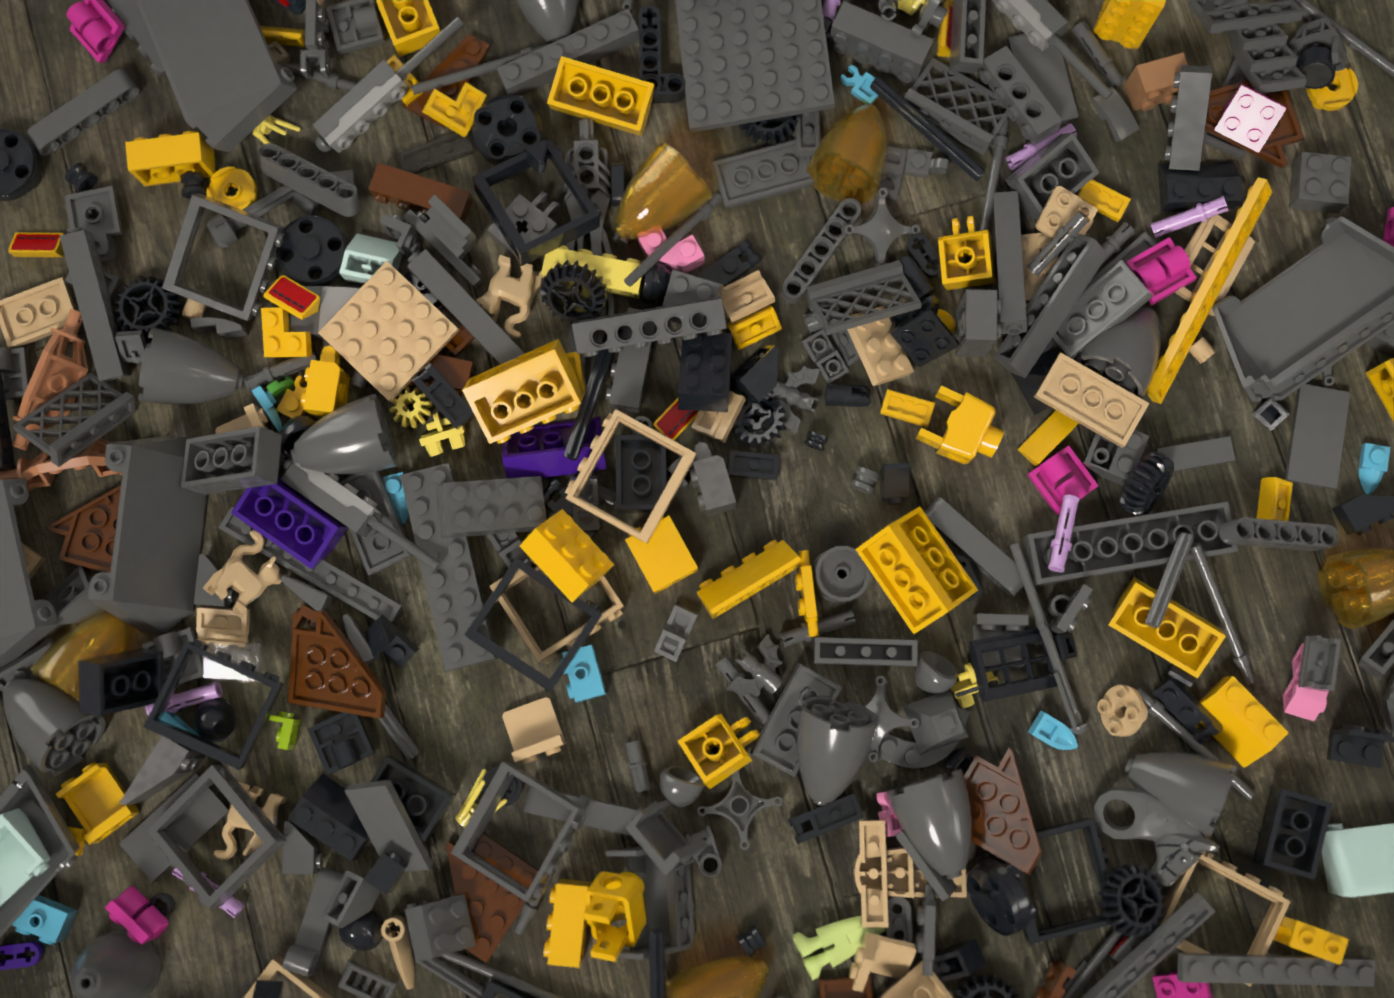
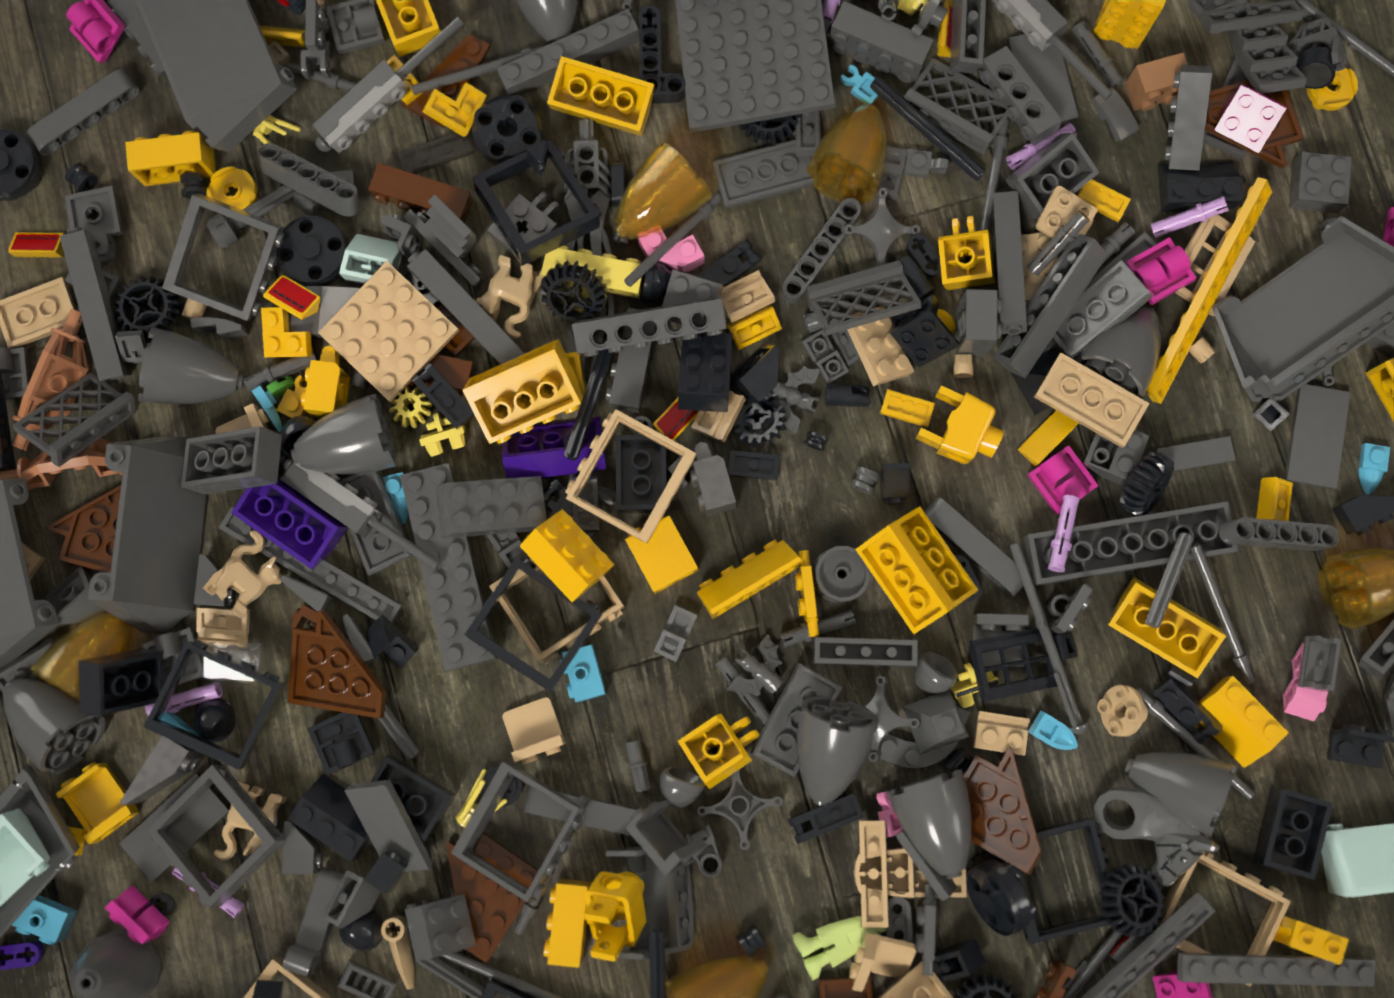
lime bracket [269,711,301,750] -> none
none -> tan hose [953,354,974,378]
none -> tan plate [973,711,1030,756]

